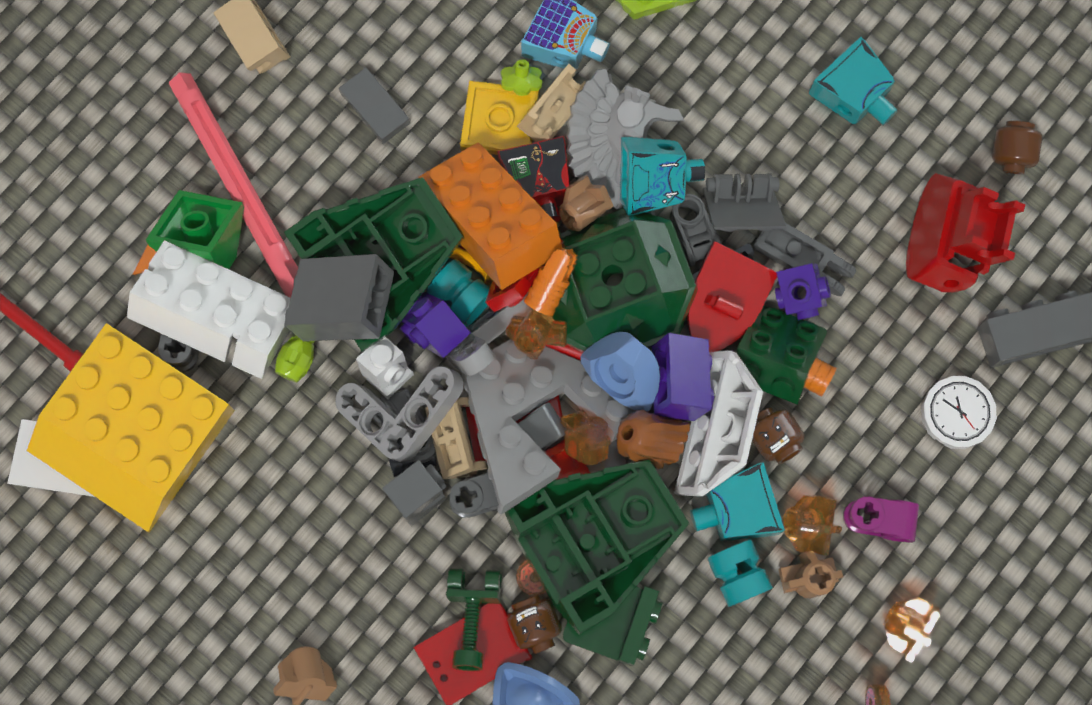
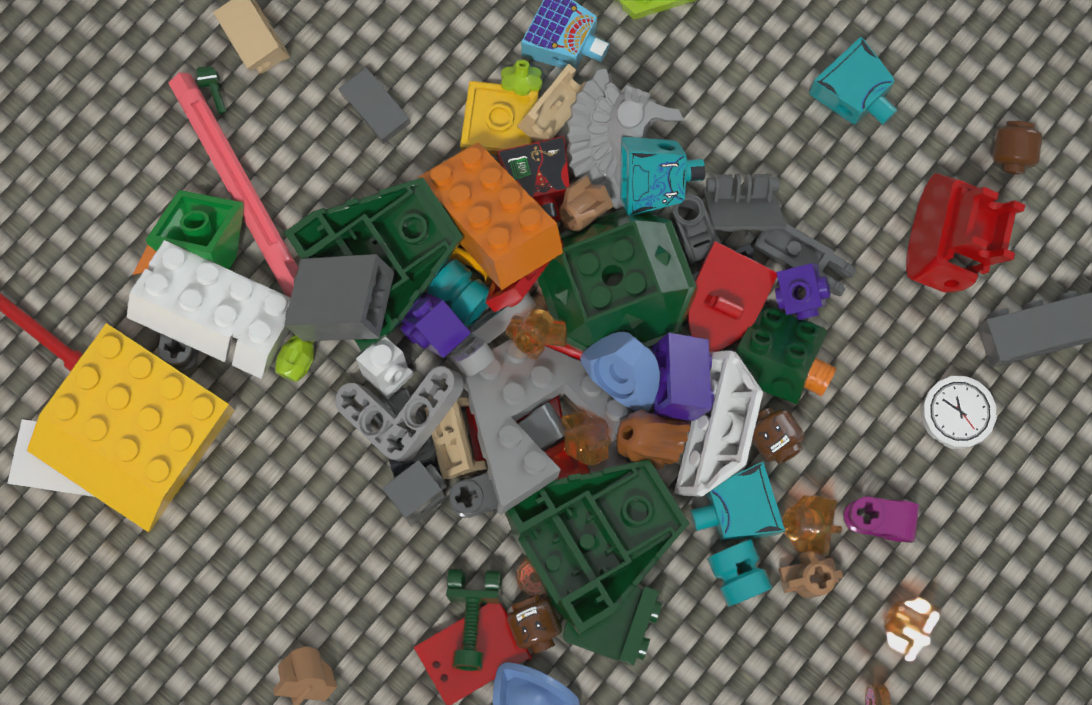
orange hinge [524,248,578,316] -> none
none -> dark green hand [197,66,227,115]

